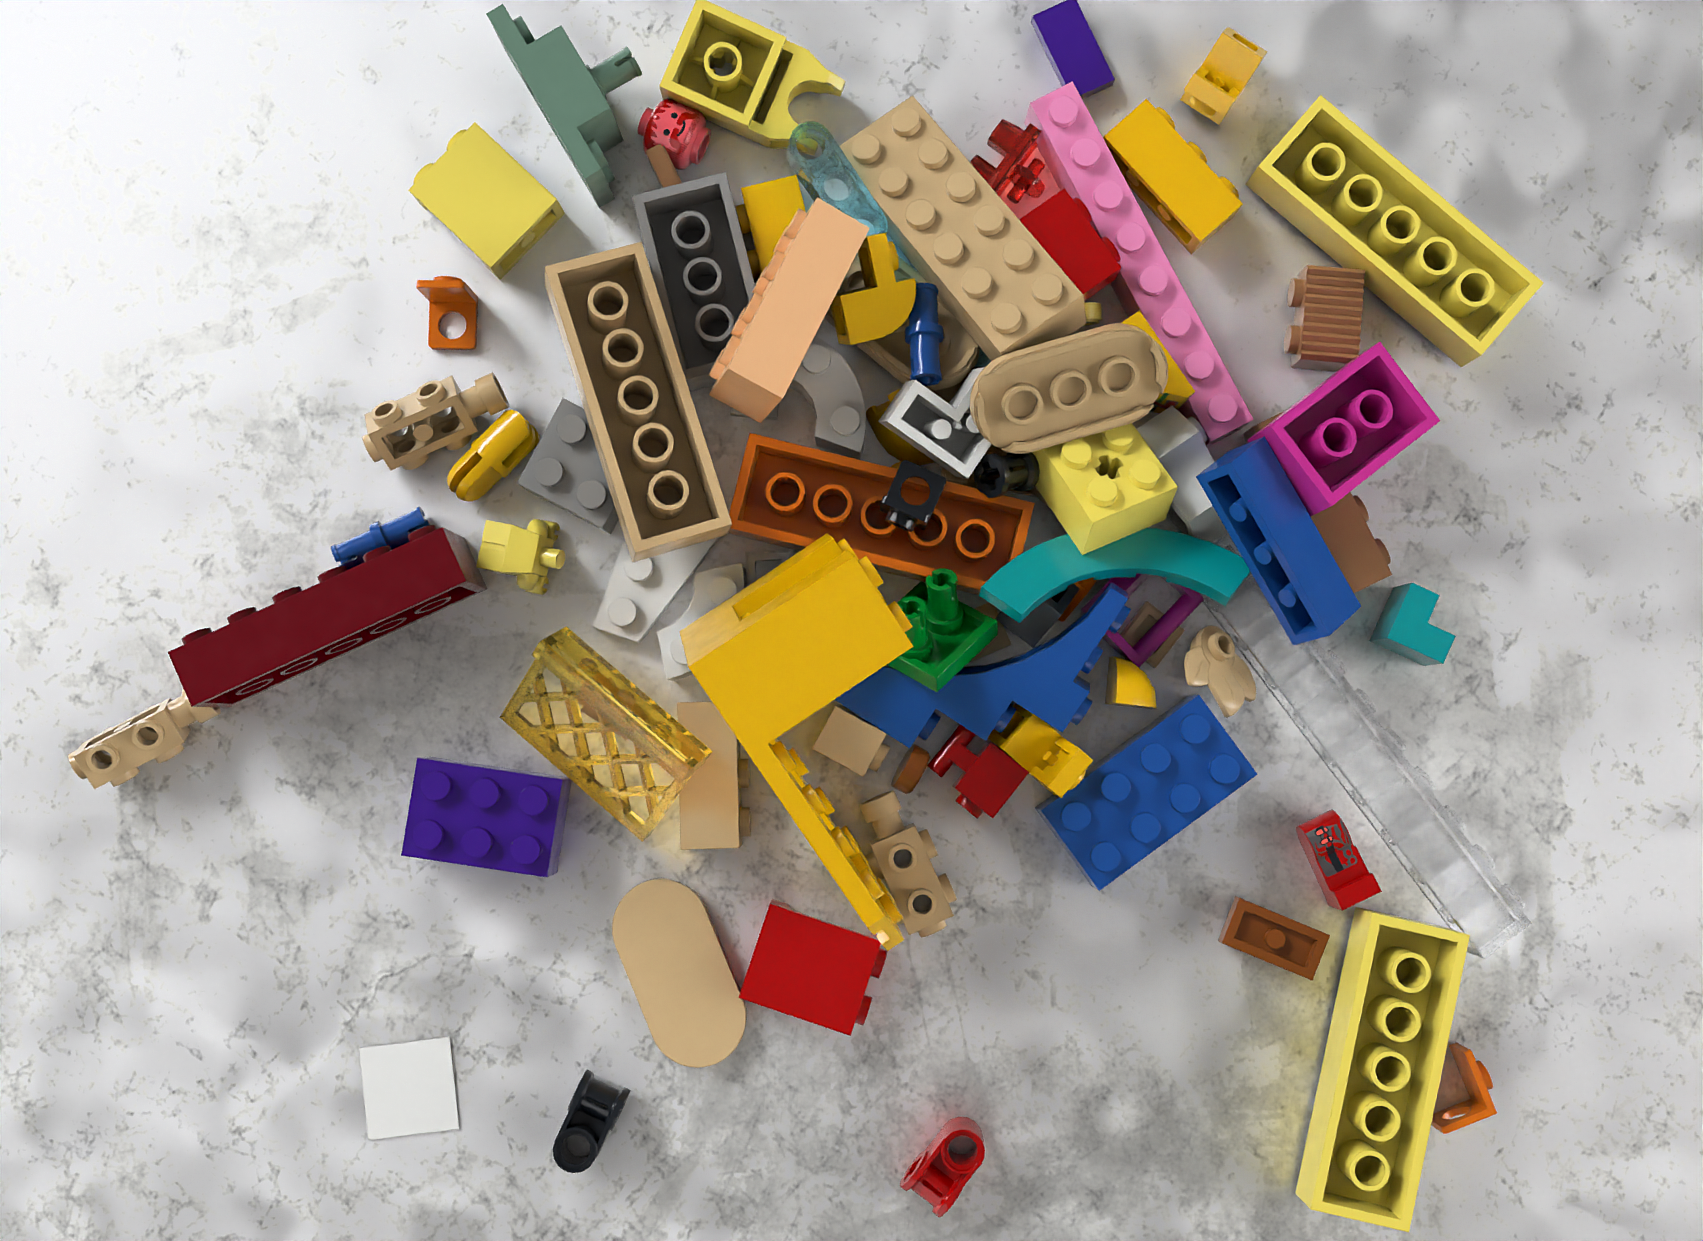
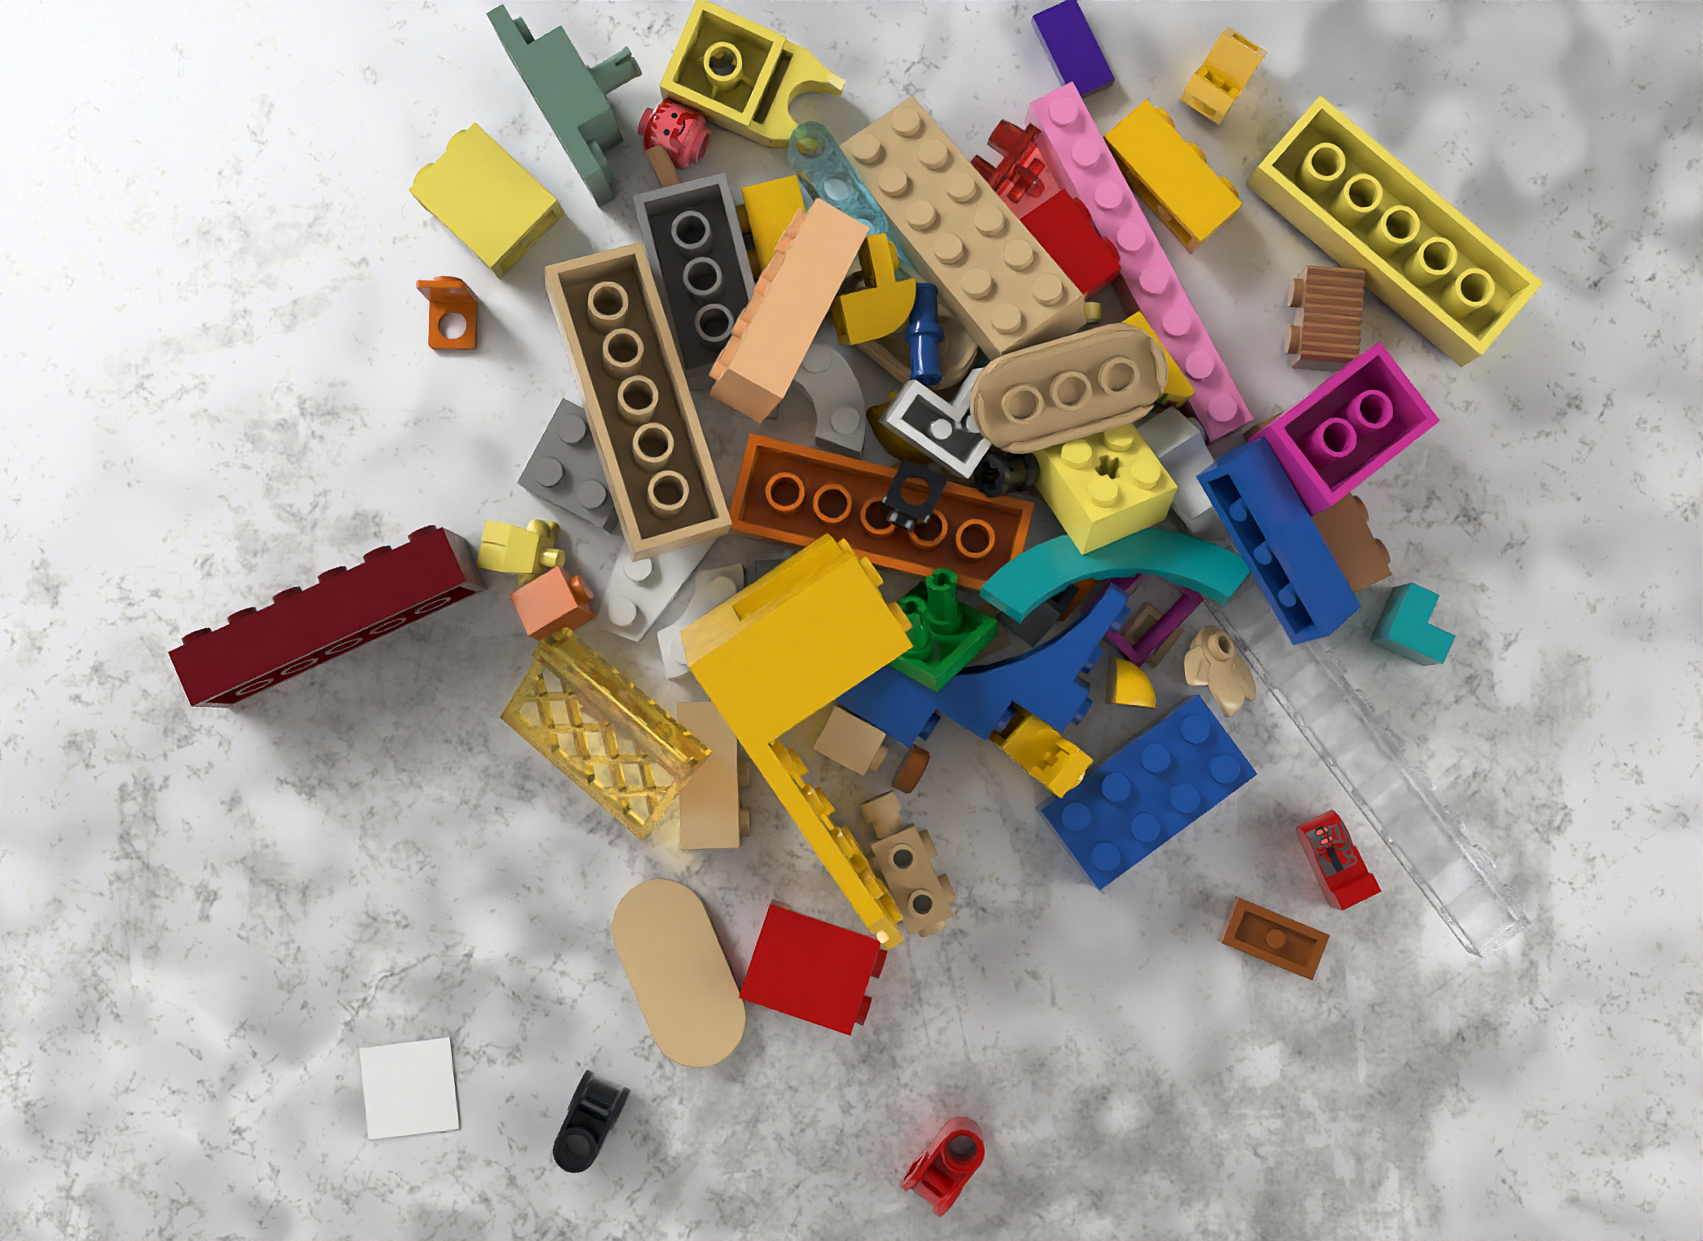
tan brick [68,689,221,789] -> none
blue pin [331,506,430,570] -> none
tan brick [362,372,509,471] -> none
dark purple brick [401,757,572,877] -> none
yellow arm [447,410,540,502] -> none
red brick [927,725,1029,819] -> none
light yellow brick [1295,907,1470,1232] -> none
orange bracket [1431,1042,1497,1134] -> none
none -> orange brick [509,566,596,645]

